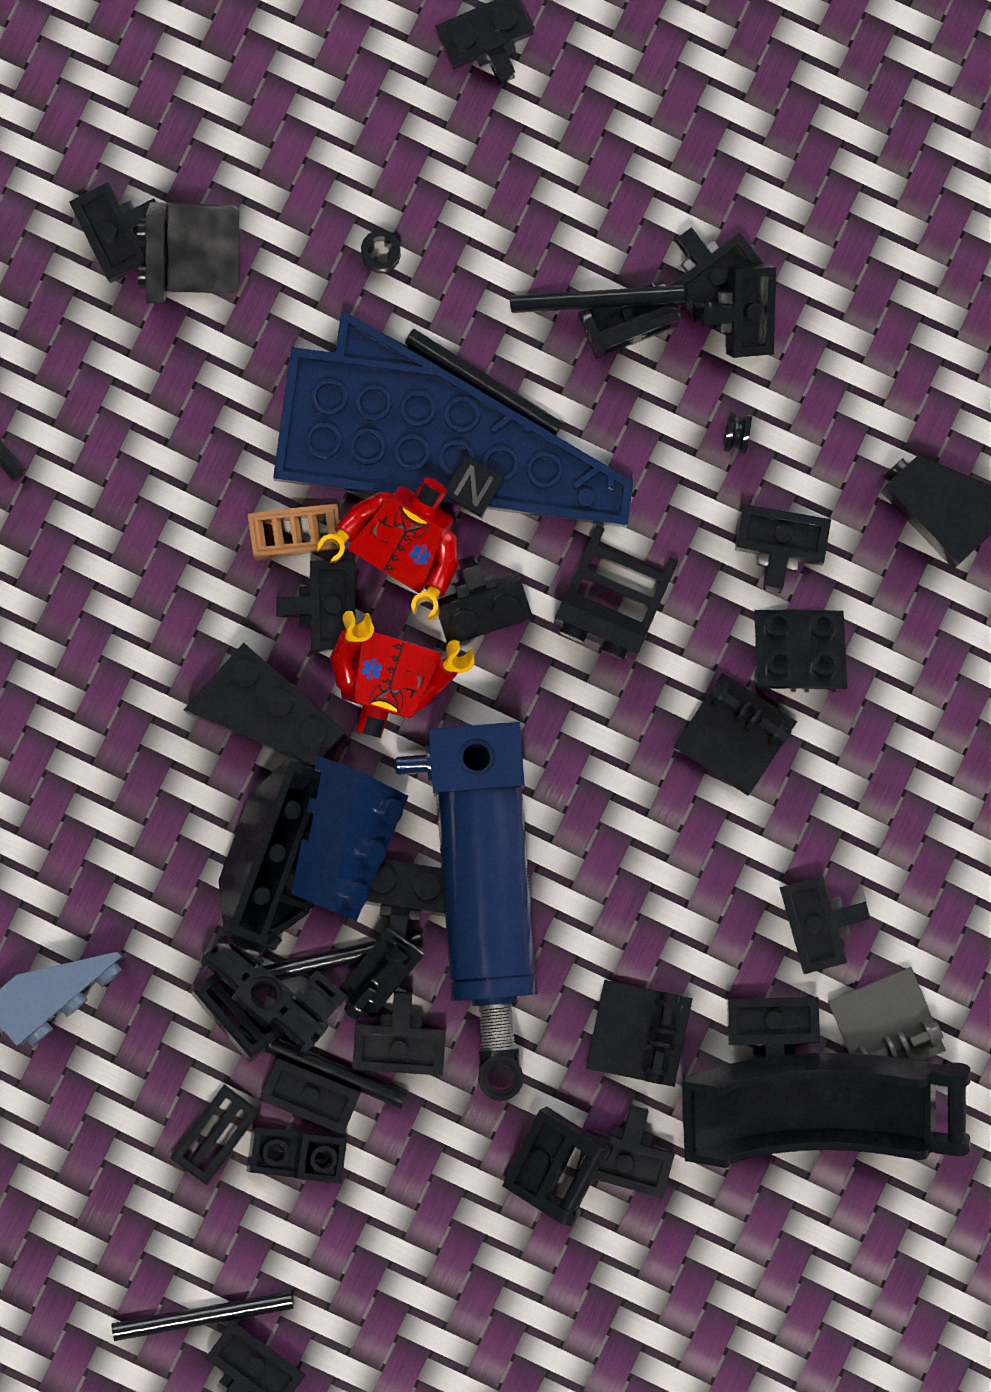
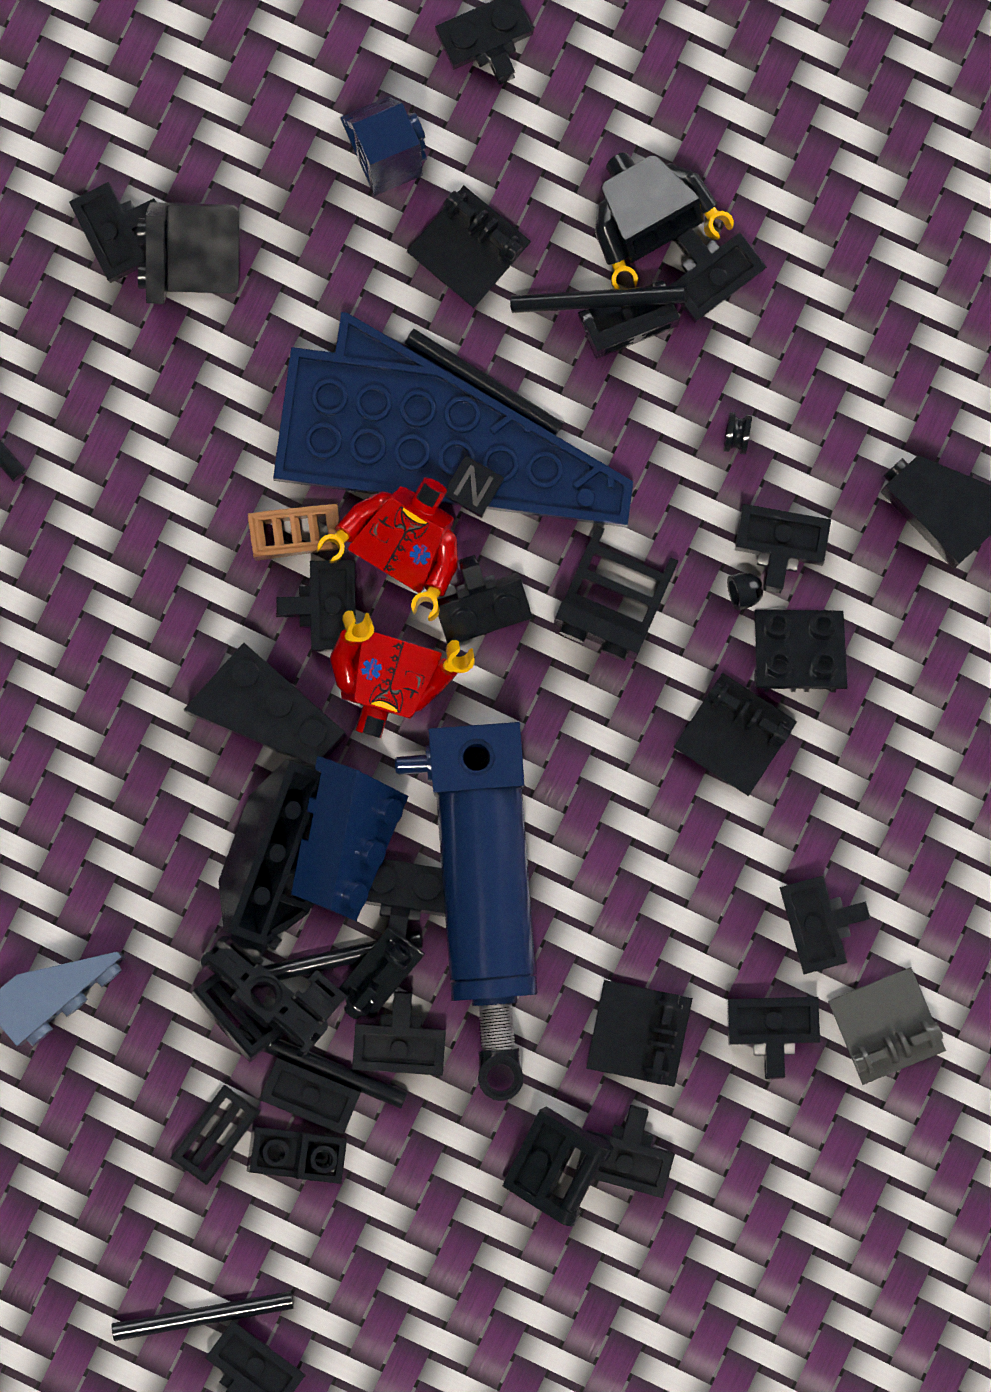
black bush [361,230,401,273] -> none
black windscreen [682,1053,971,1168] -> none
black hinge [693,263,776,358] -> none
none -> dark blue wedge [339,97,427,196]
none -> black hinge [406,185,531,309]
none -> torso [595,152,734,289]
none -> black hinge [727,573,763,610]

